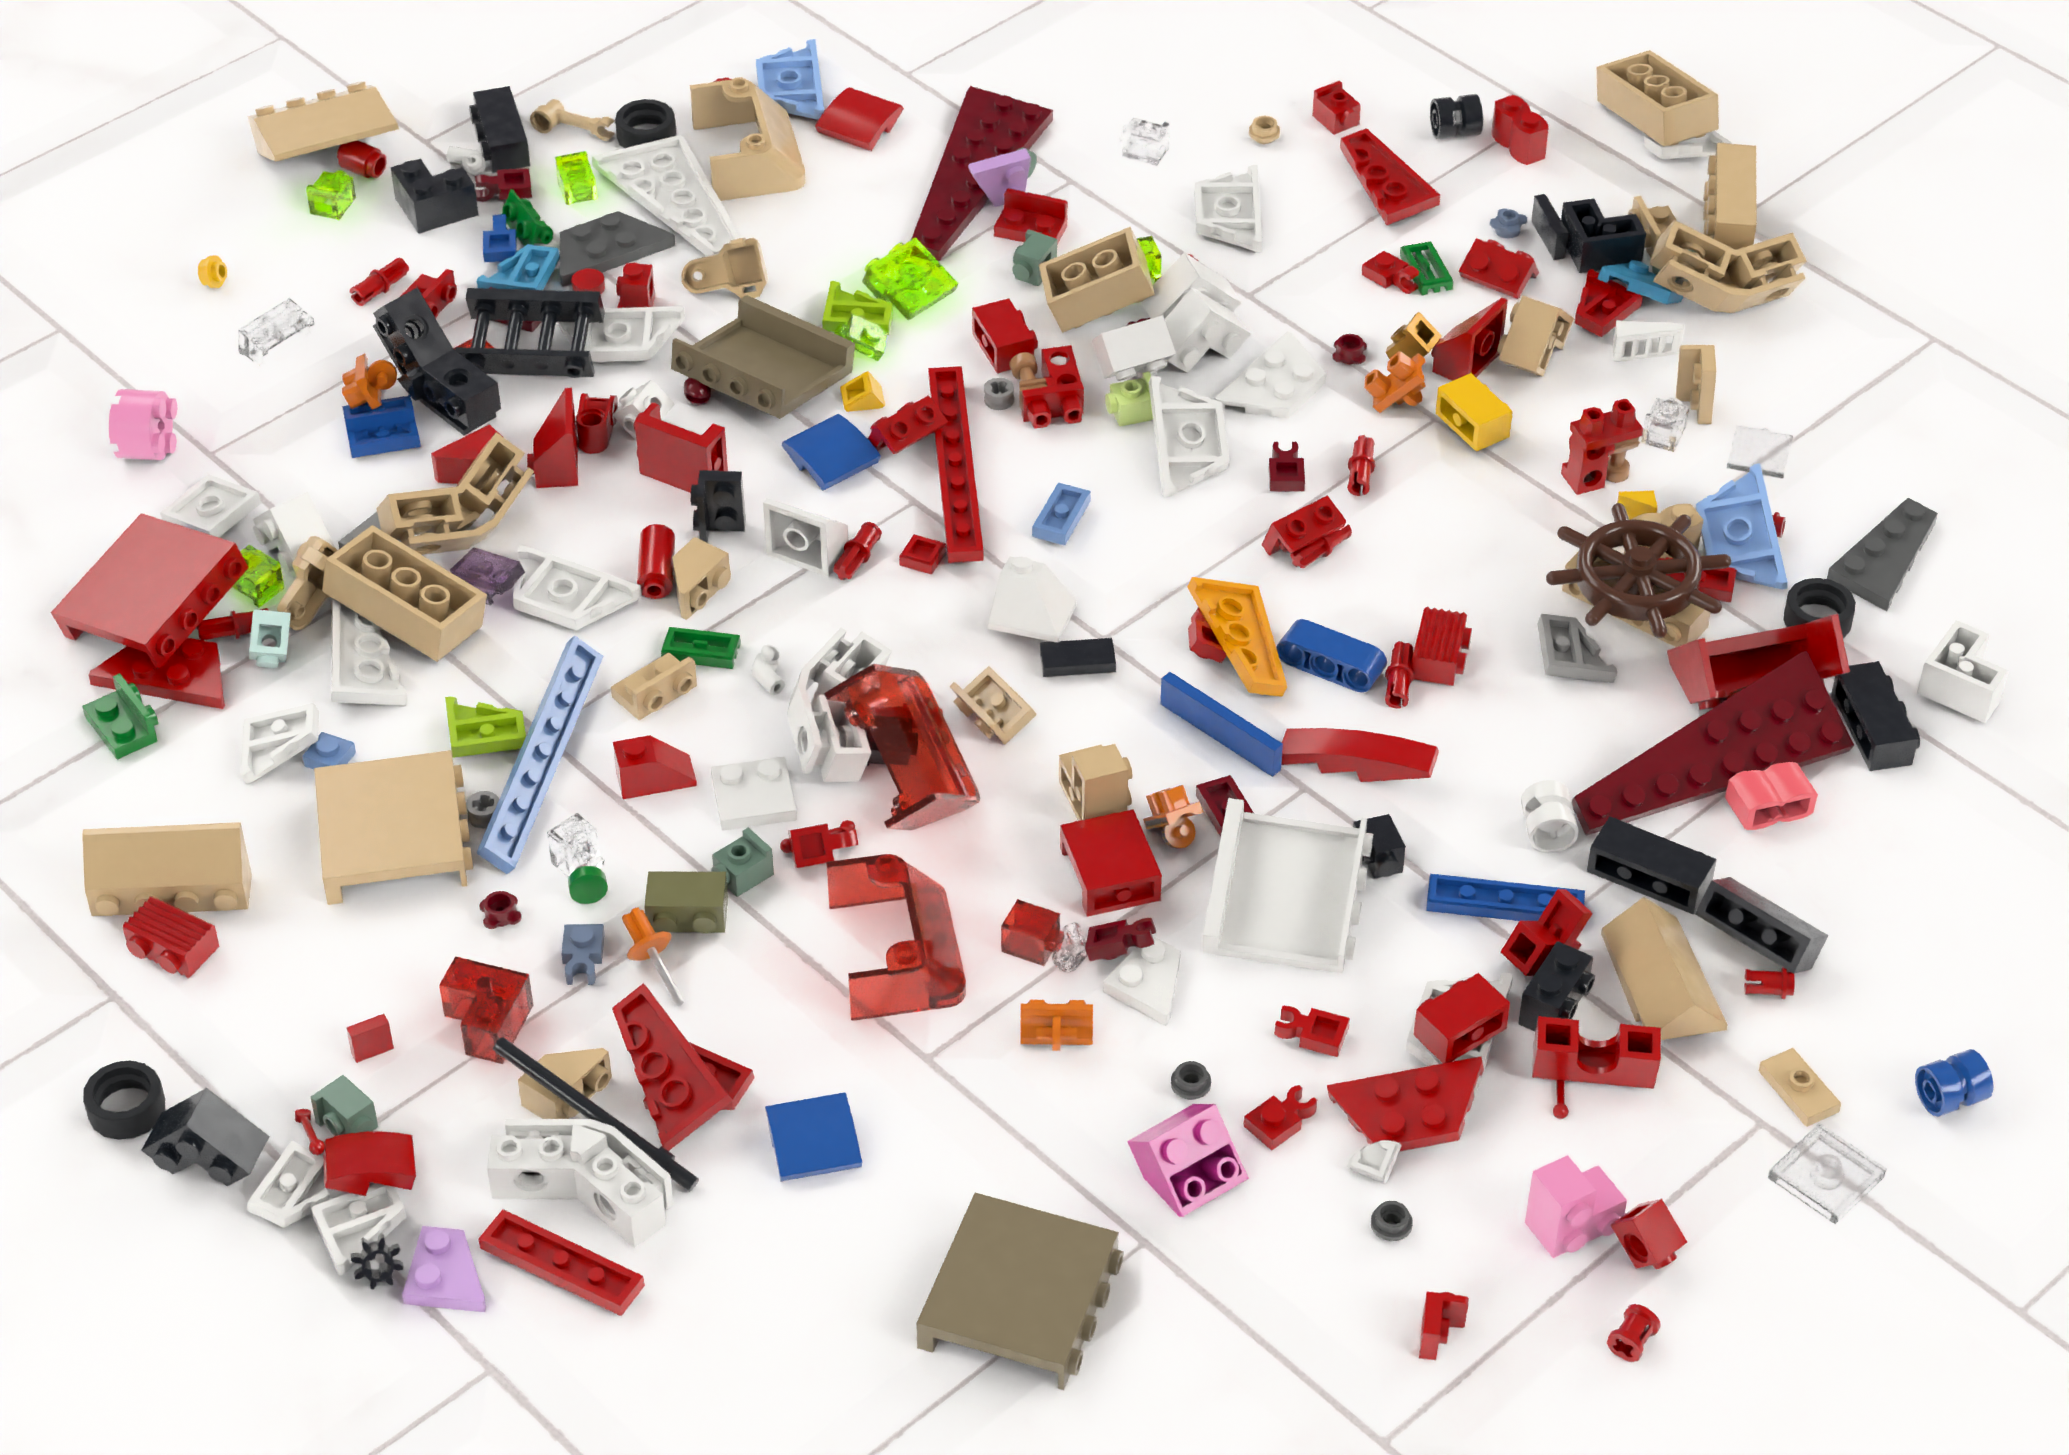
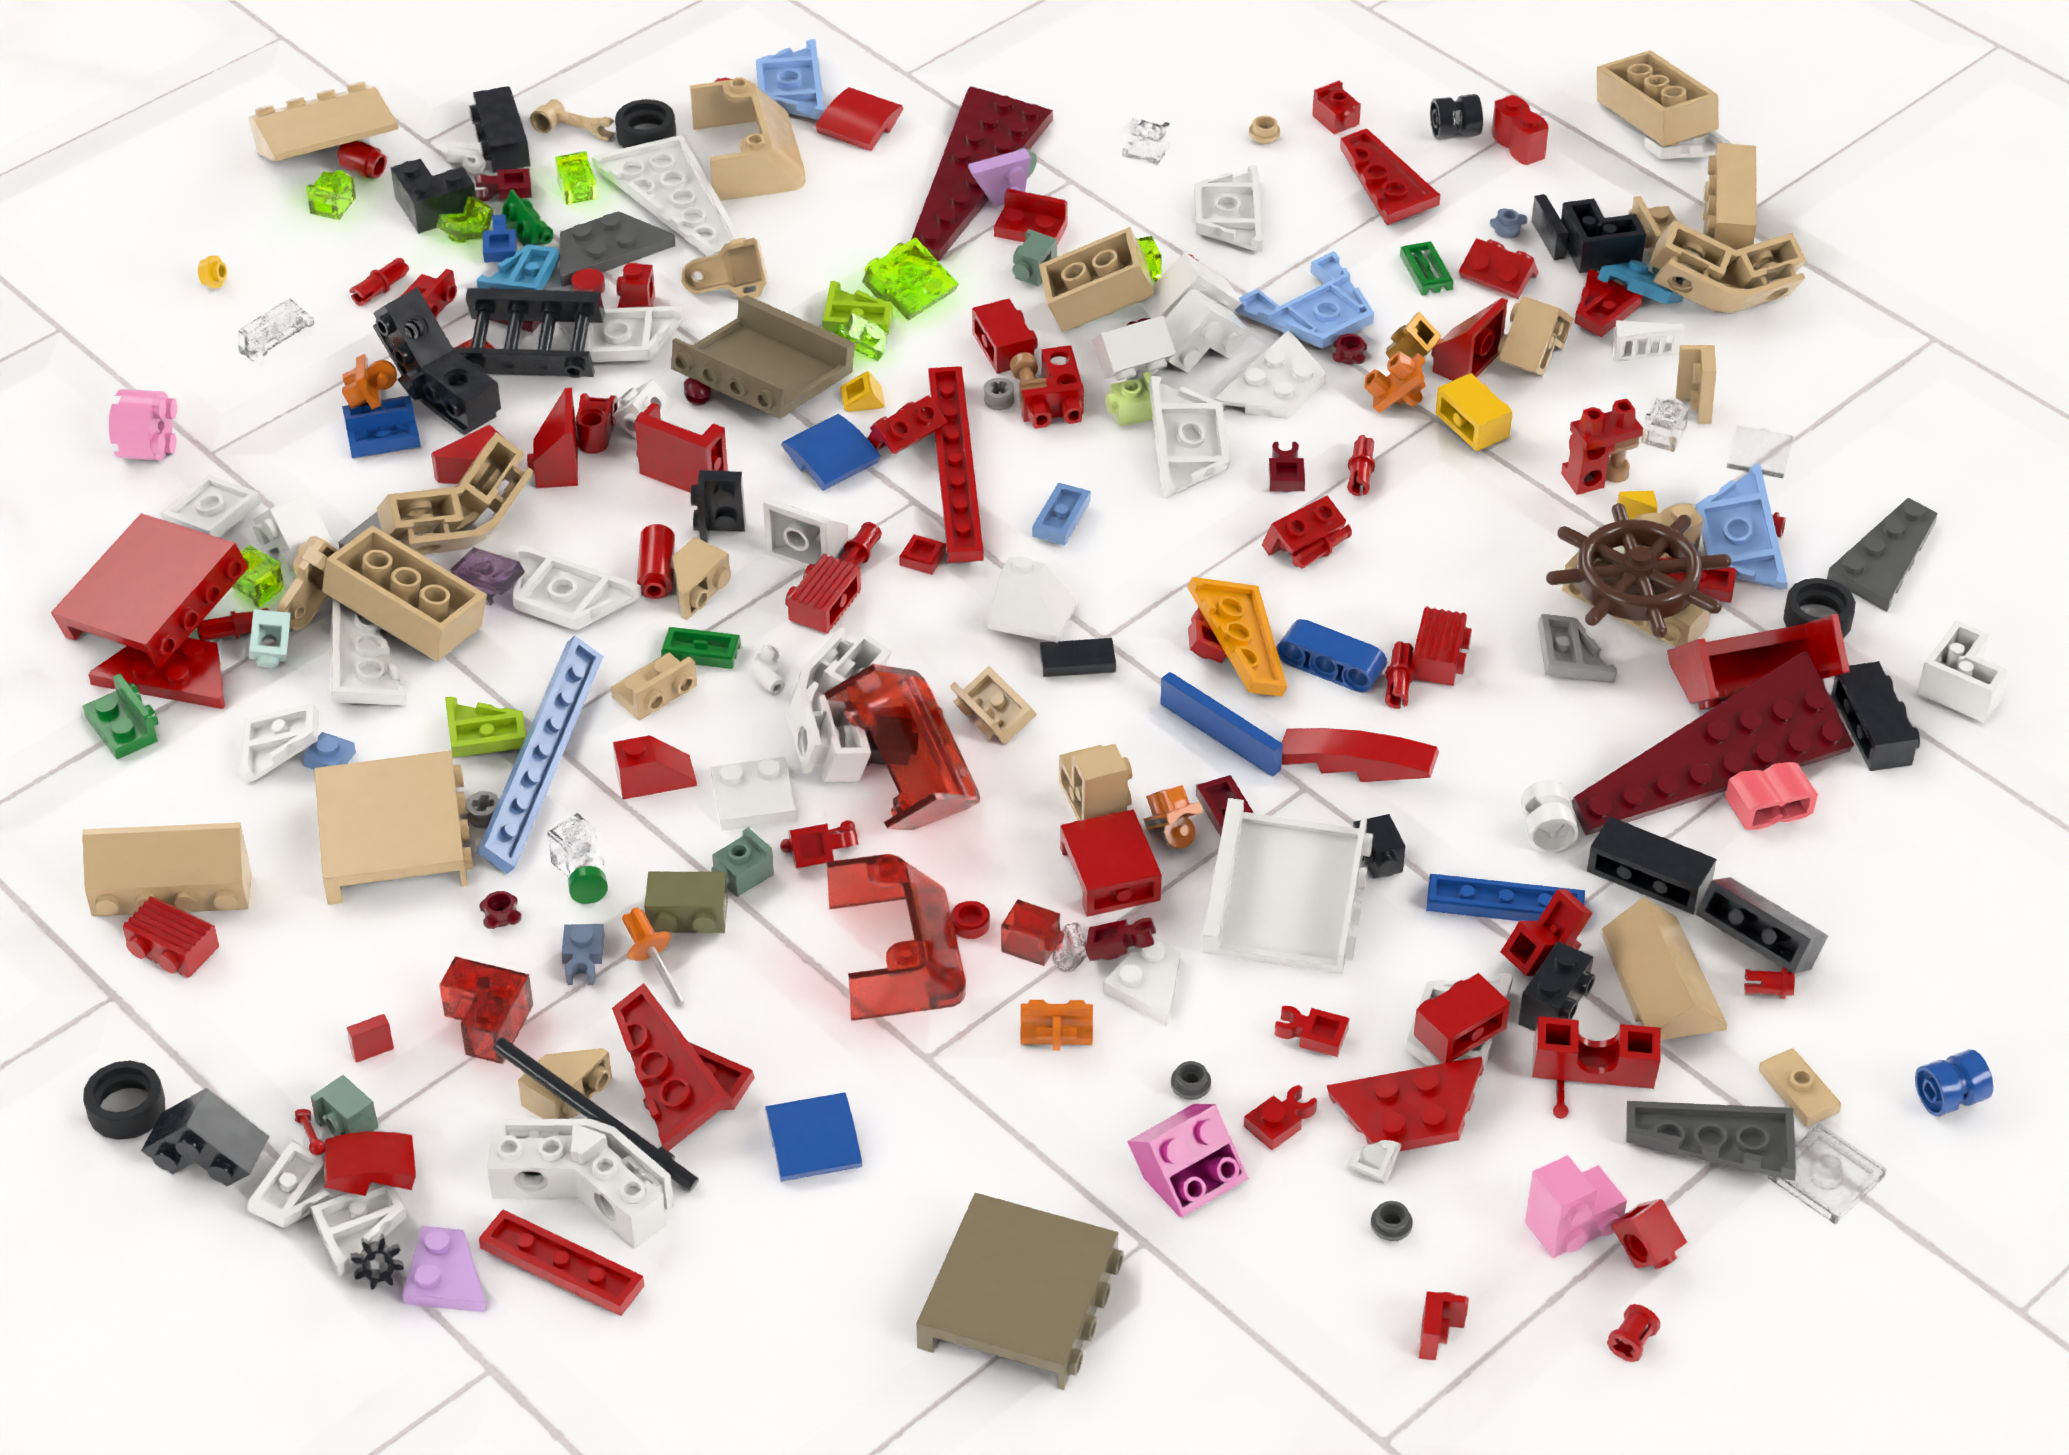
red plate [1362,250,1419,294] -> none
none -> clear neon green bracket [437,196,494,243]
none -> red brick [785,553,861,634]
none -> red tile [951,901,990,939]
none -> light blue wing [1234,251,1374,349]
none -> dark grey wing [1626,1101,1796,1181]

